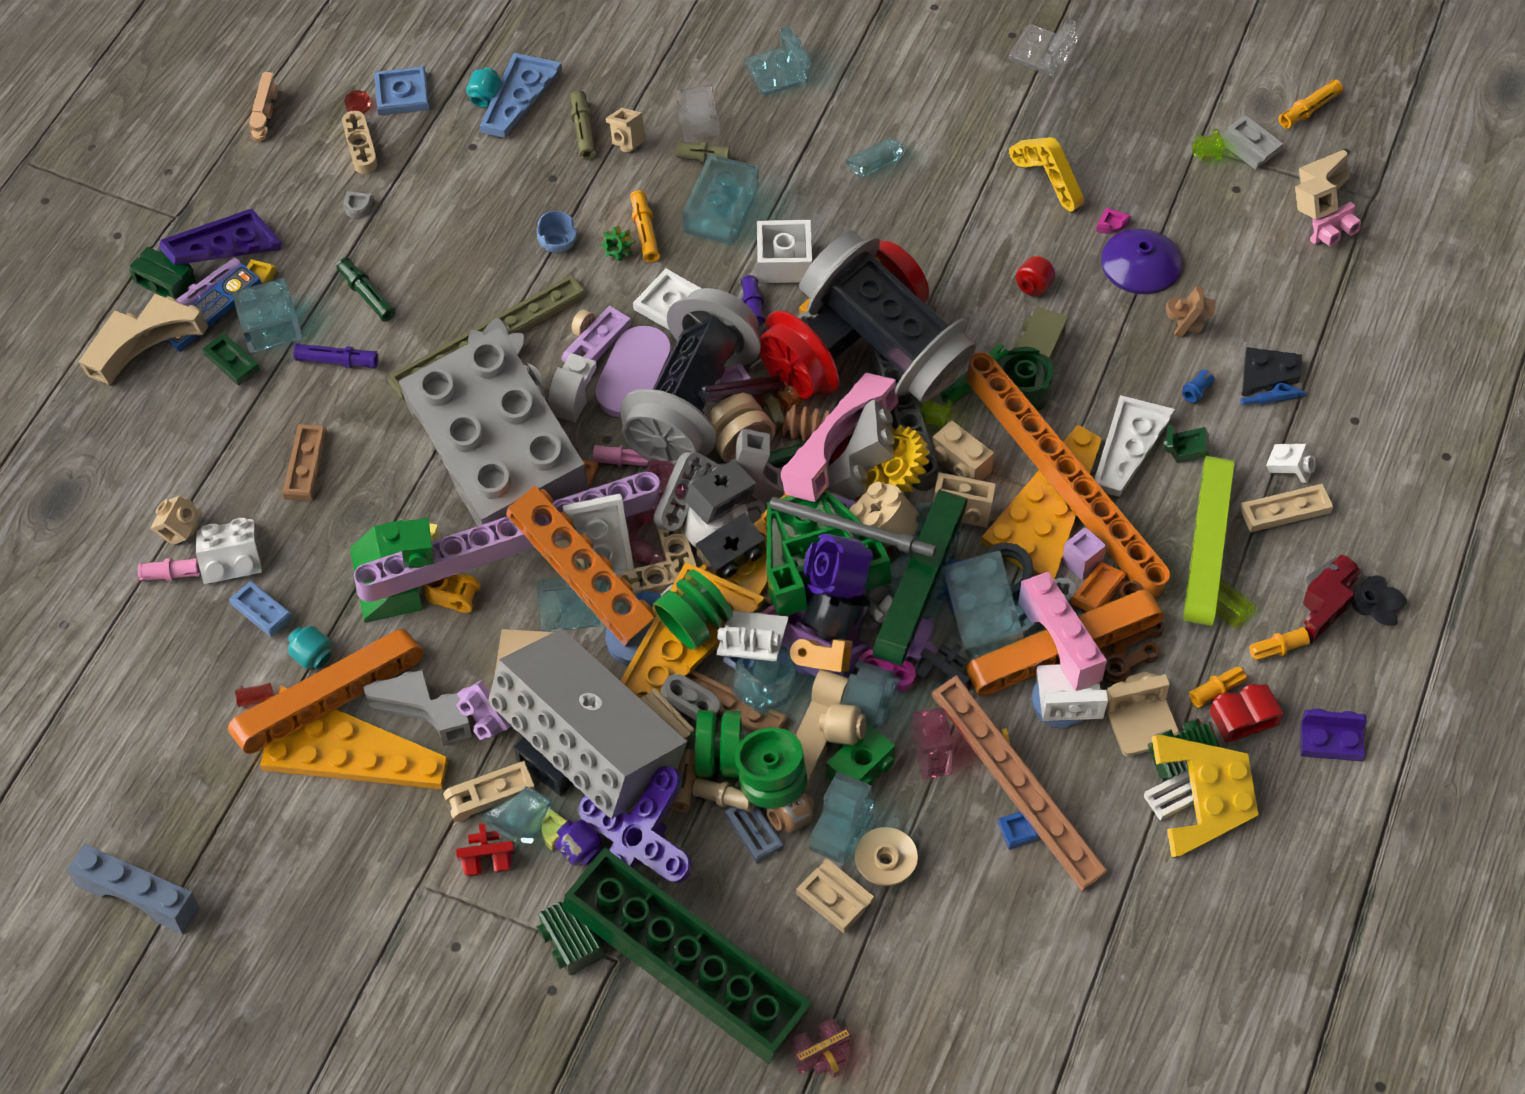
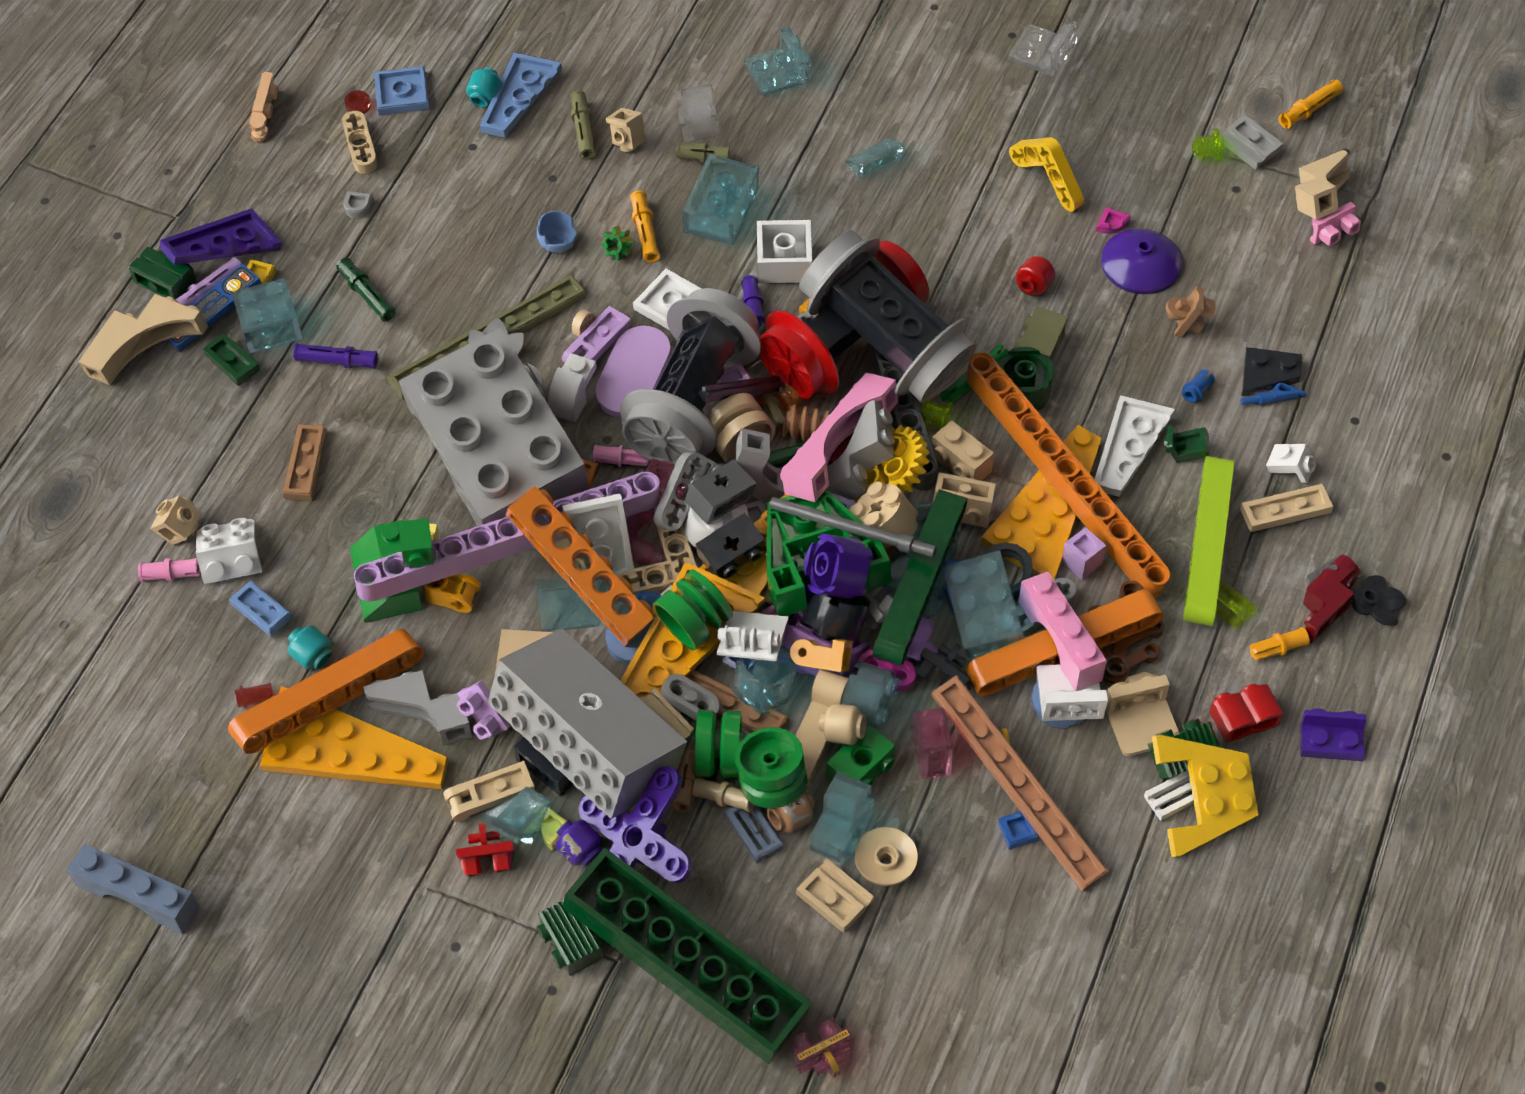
orange tile [1071,562,1126,612] -> none
light orange axle [1189,667,1247,708] -> none

